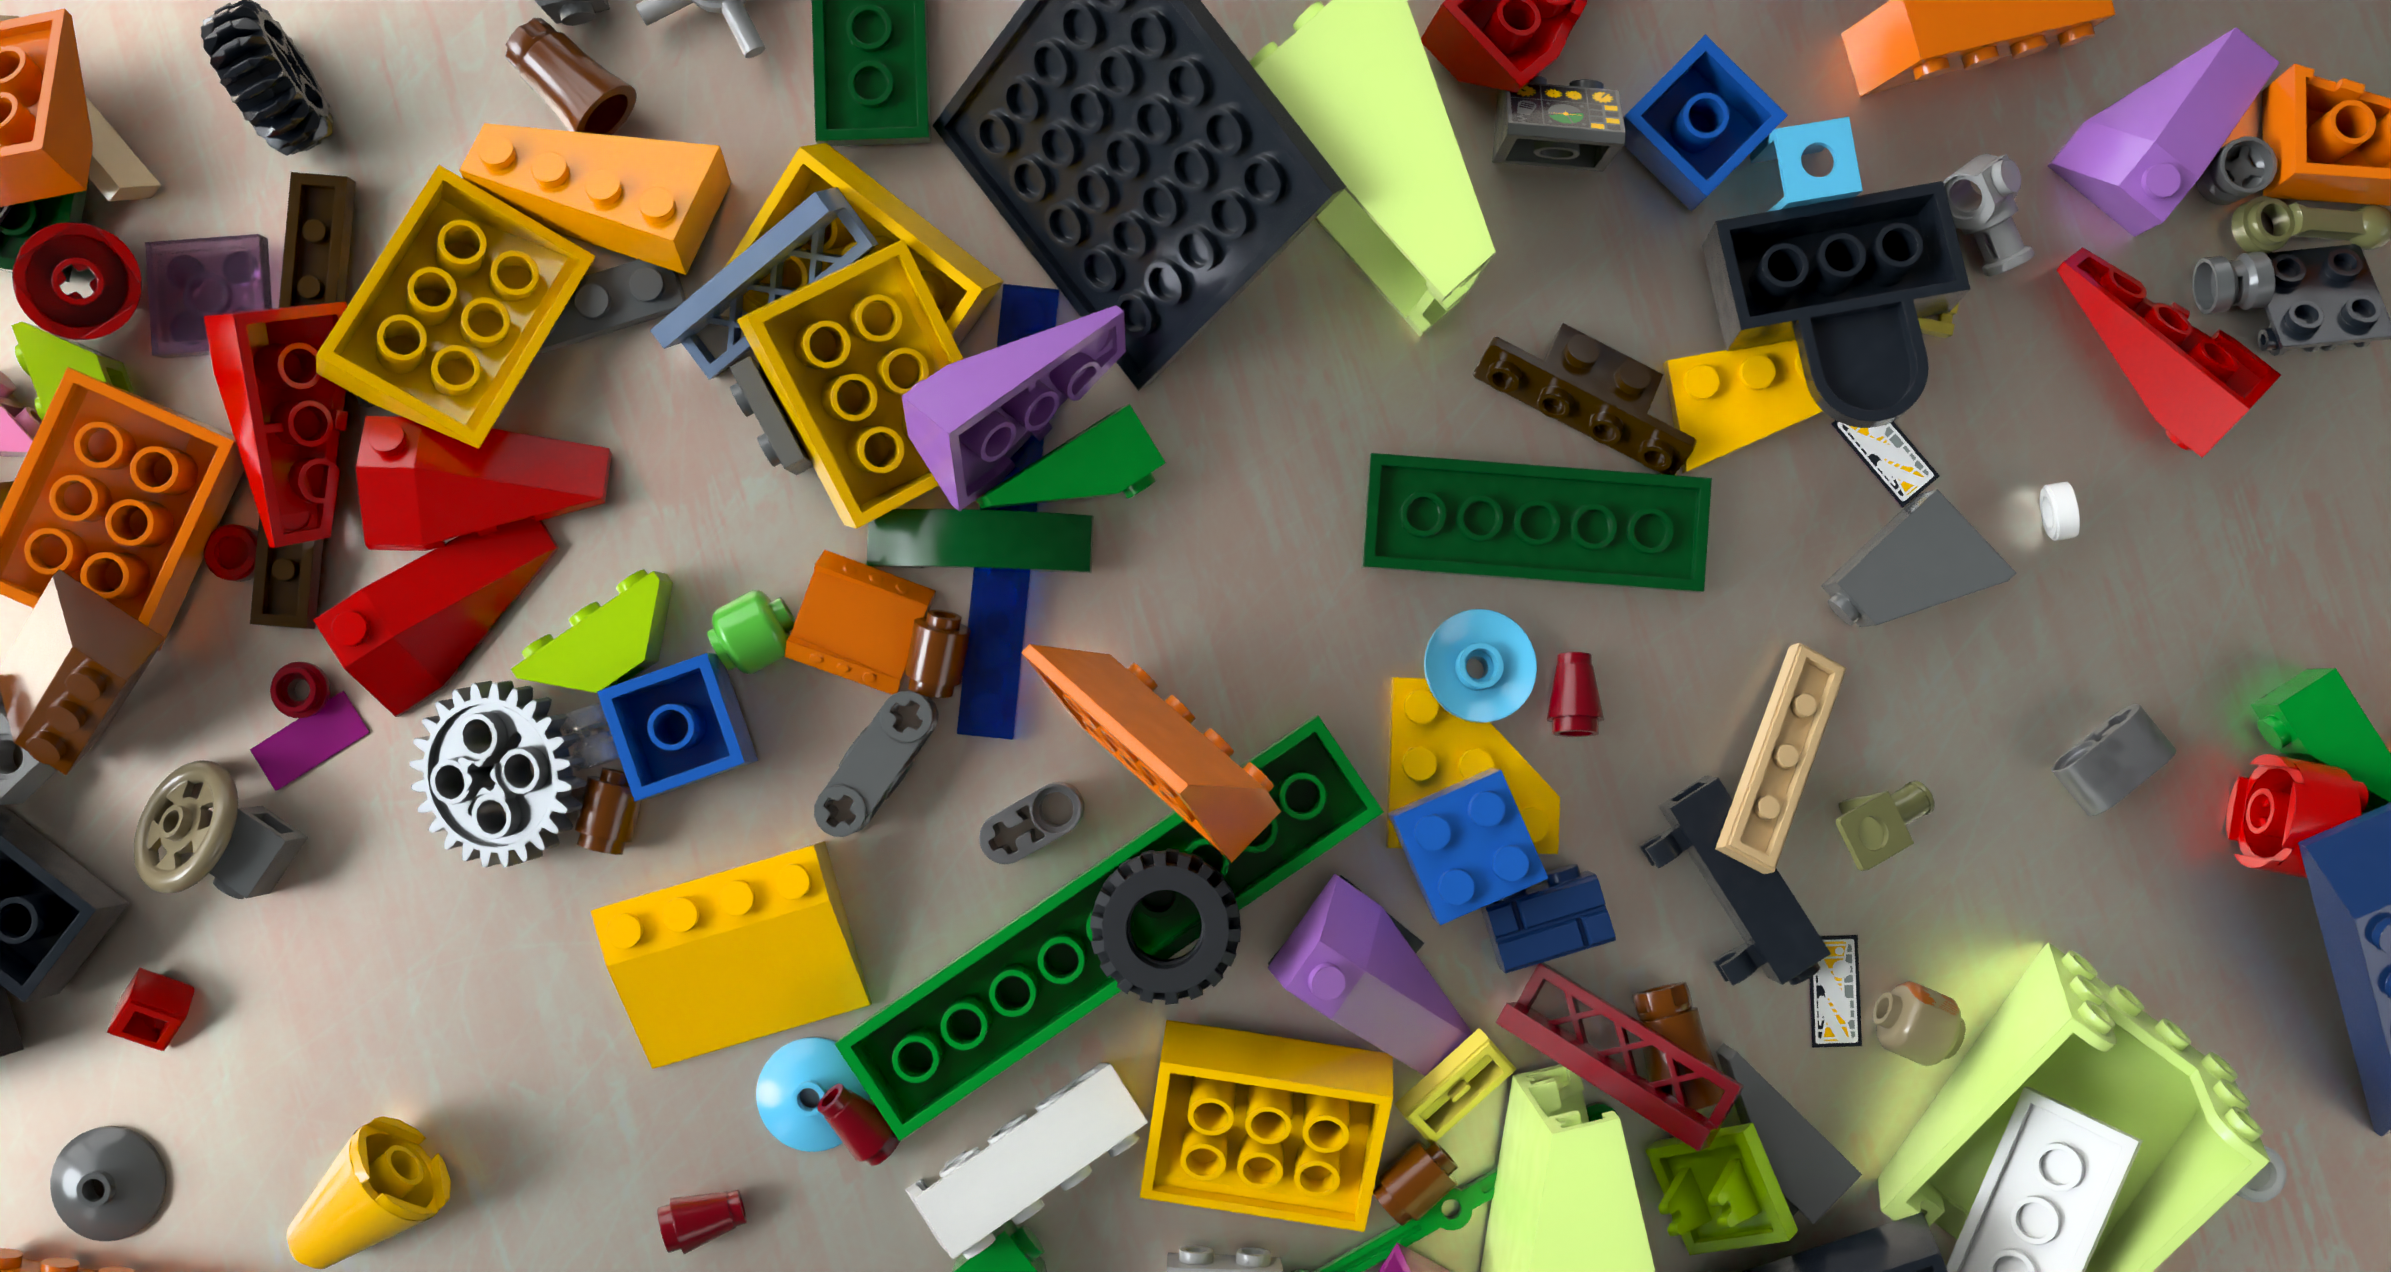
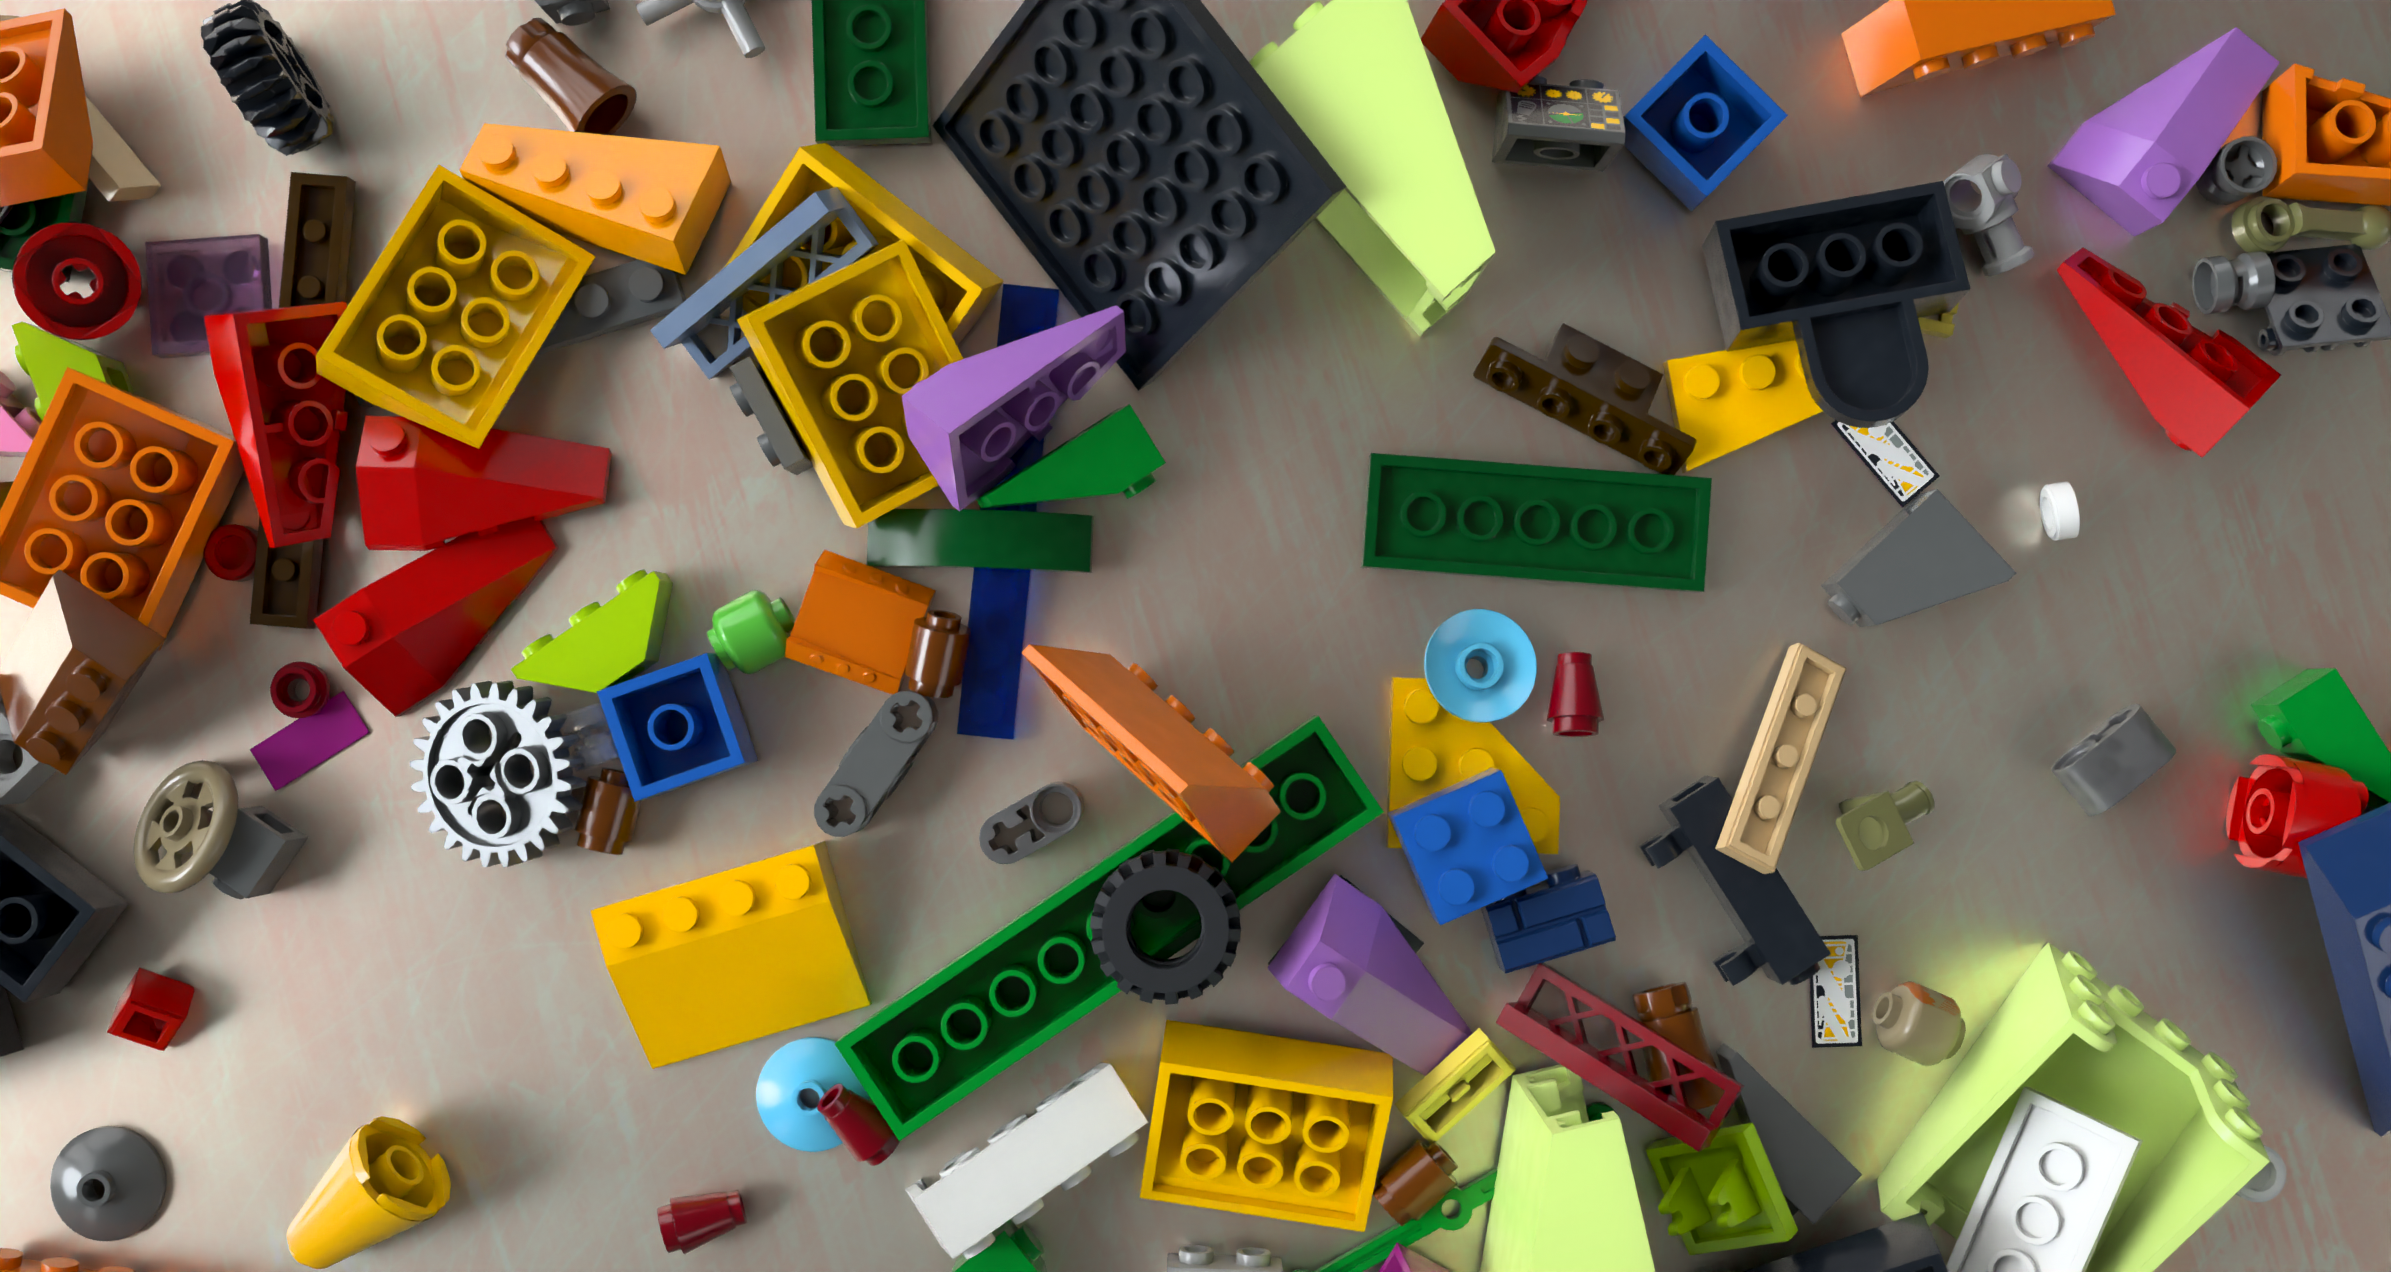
medium azure piece [1749,117,1863,212] -> none

